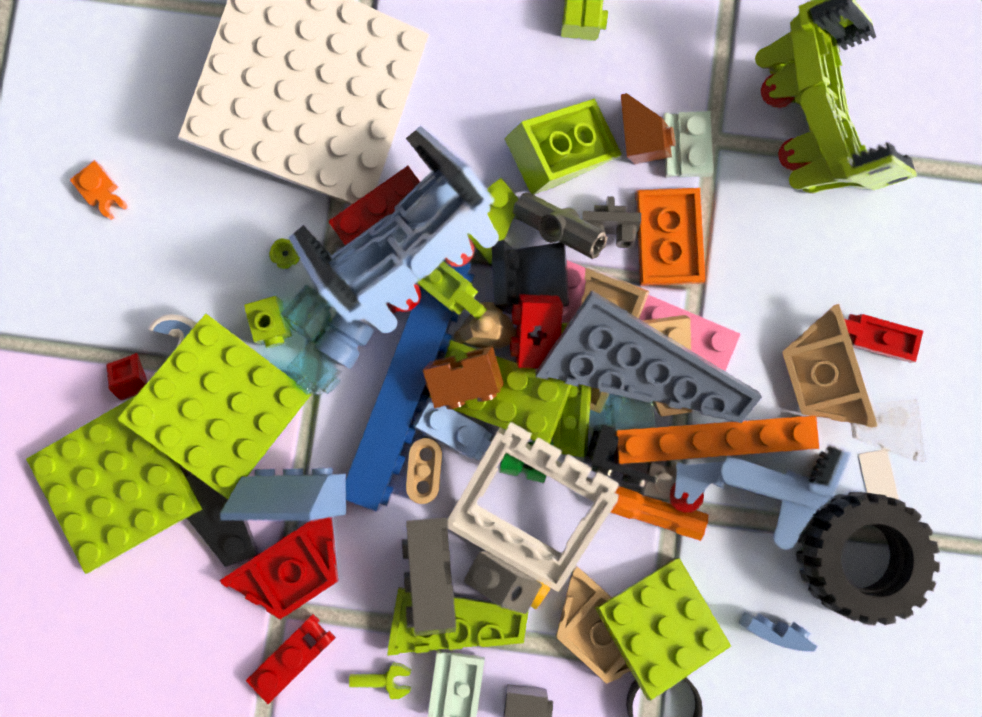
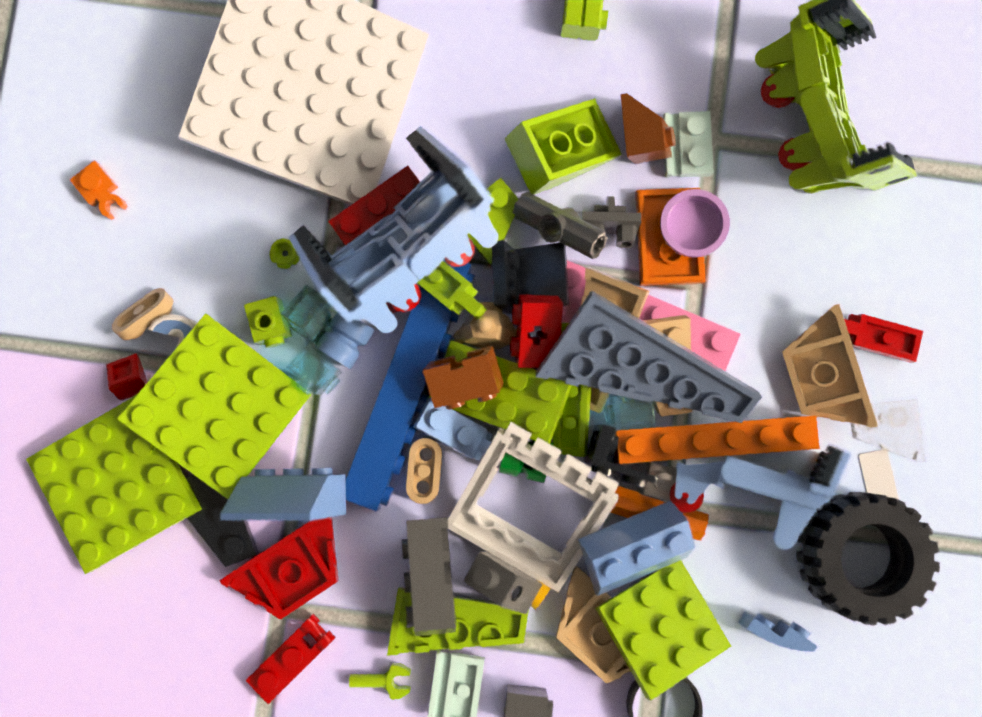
none -> tan plate [112,288,174,340]
none -> medium blue slope [578,501,695,596]
none -> lavender piece [660,189,730,257]

